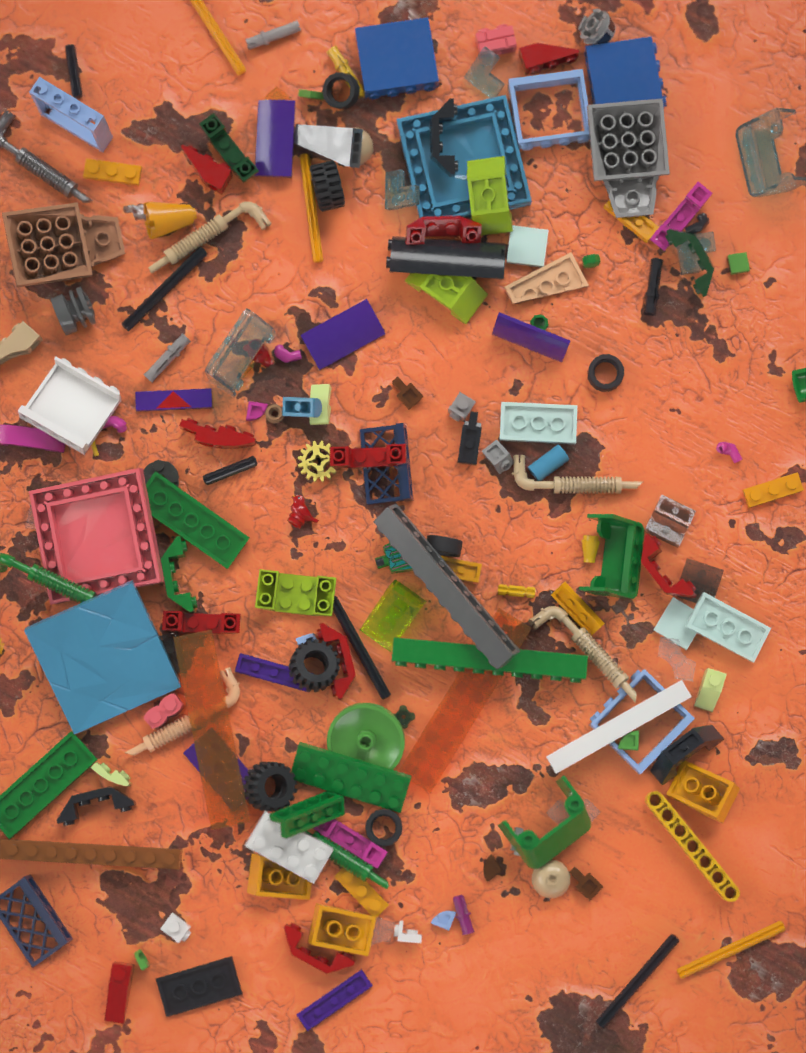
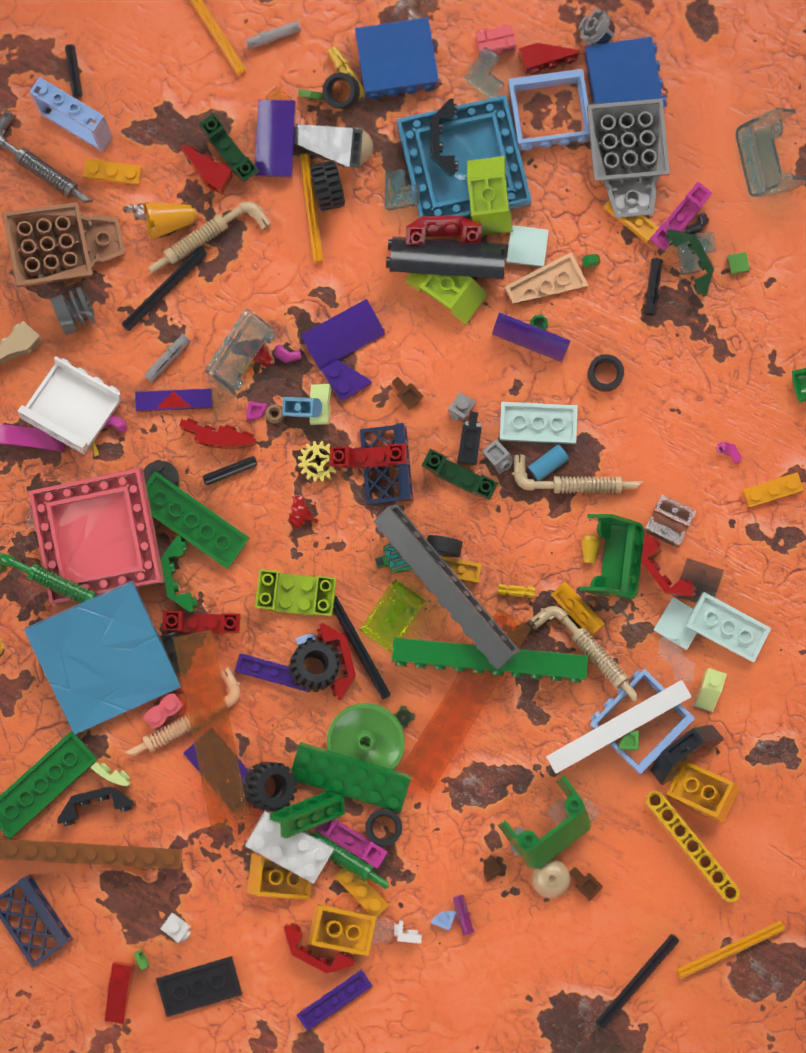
none -> dark purple wing [321,360,372,402]
none -> dark green slope [421,448,499,500]

